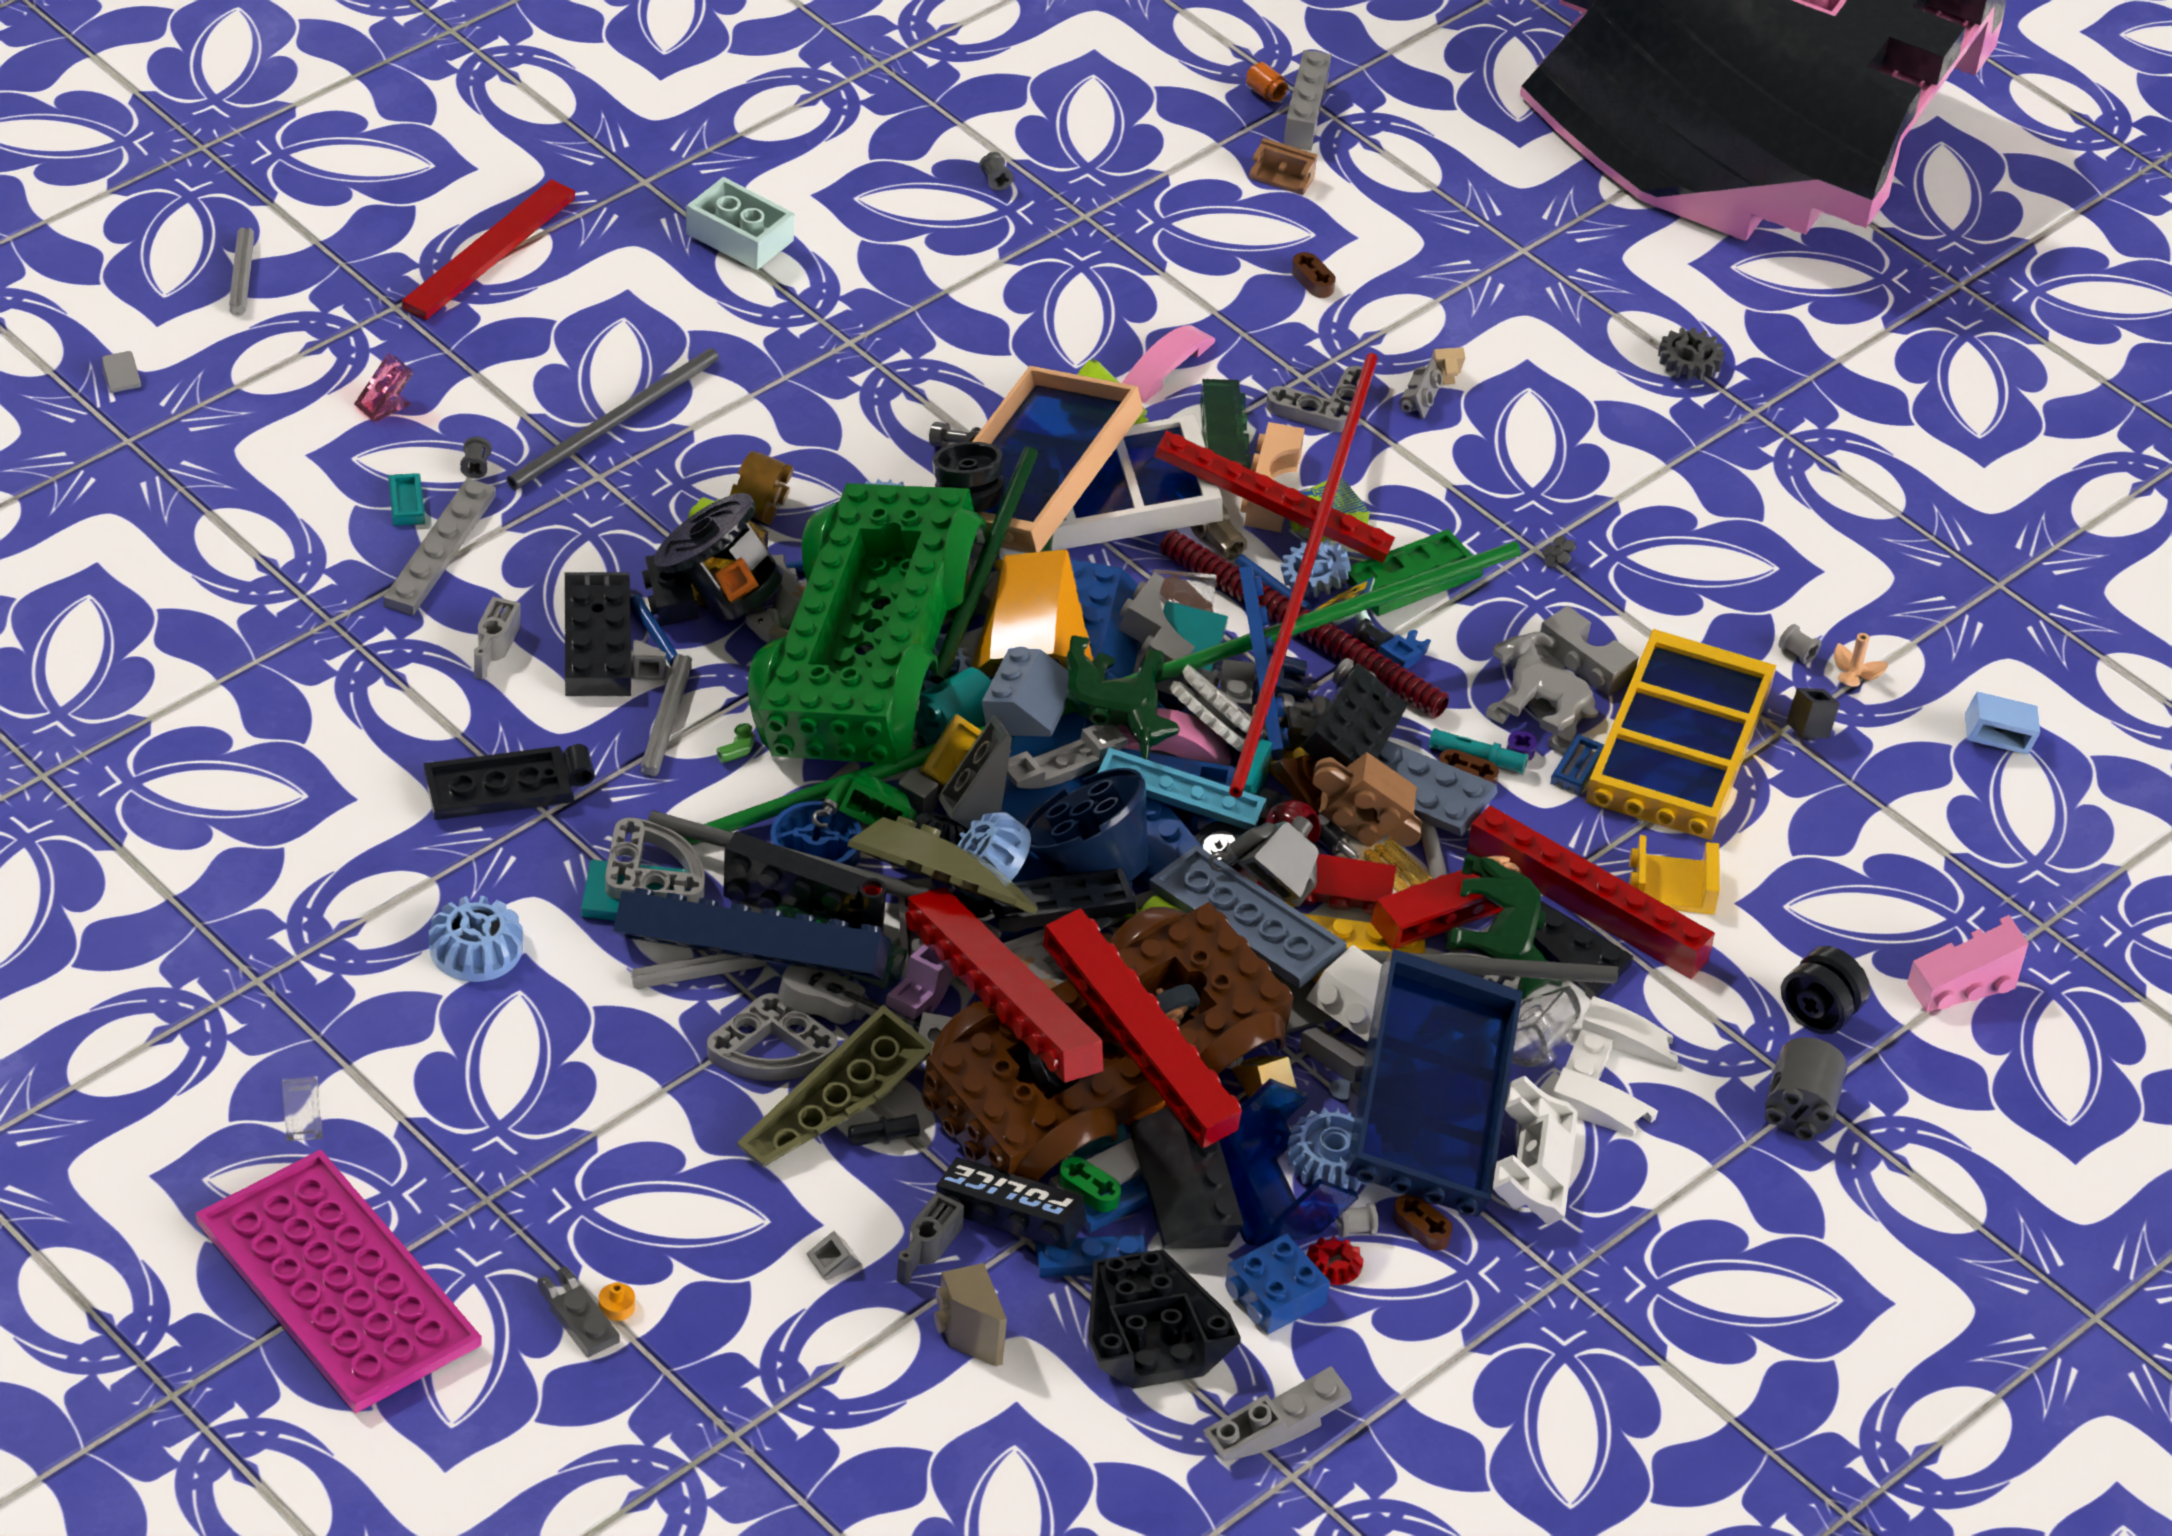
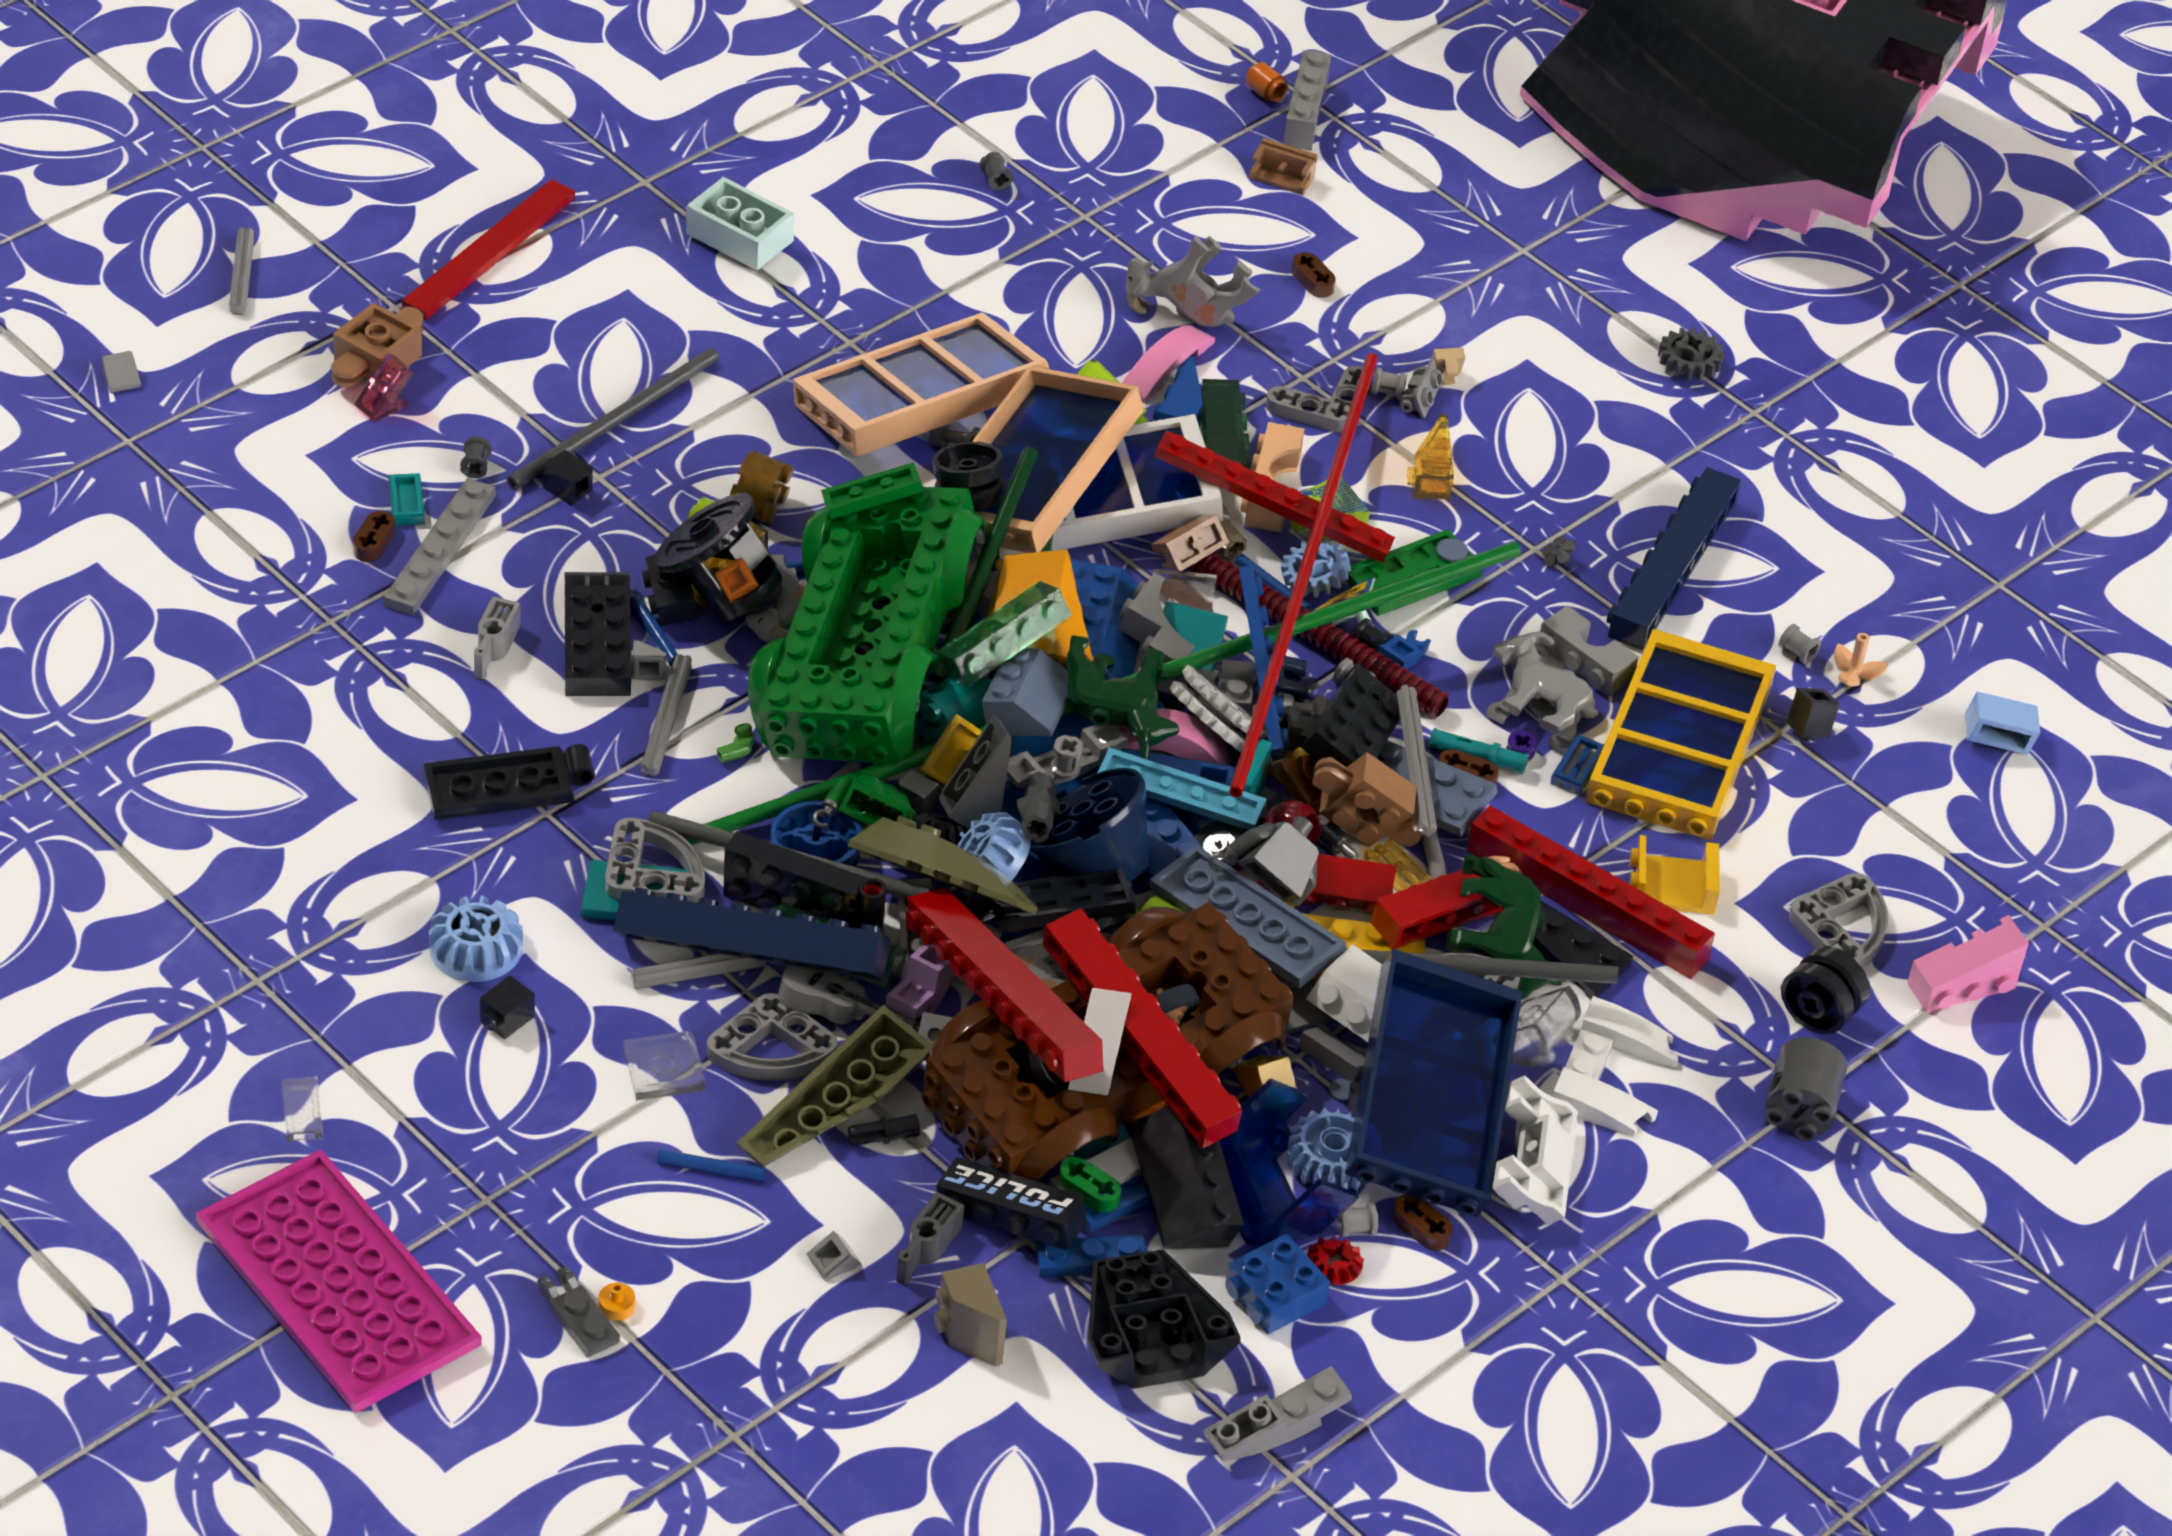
none -> medium nougat brick [331,302,424,388]
none -> reddish brown beam [353,511,396,562]
none -> black brick [480,975,535,1039]
none -> black brick [543,450,593,506]
none -> clear tile [623,1031,706,1101]
none -> blue bar [657,1149,765,1182]
none -> window [792,312,1050,457]
none -> green plate [821,462,924,519]
none -> clear green brick [937,581,1072,687]
none -> dark grey piece [1017,771,1061,843]
none -> light grey bush [1050,735,1083,780]
none -> white sticker [1068,988,1132,1095]
none -> light grey animal [1126,235,1260,327]
none -> medium nougat hinge [1151,514,1230,572]
none -> blue slope [1153,356,1203,428]
none -> light grey bush [1371,367,1407,400]
none -> light grey axle [1397,685,1437,837]
none -> clear yellow slope [1407,414,1454,500]
none -> sand blue piece [1436,538,1468,562]
none -> dark blue brick [1606,467,1741,650]
none -> light grey beam [1789,873,1888,968]

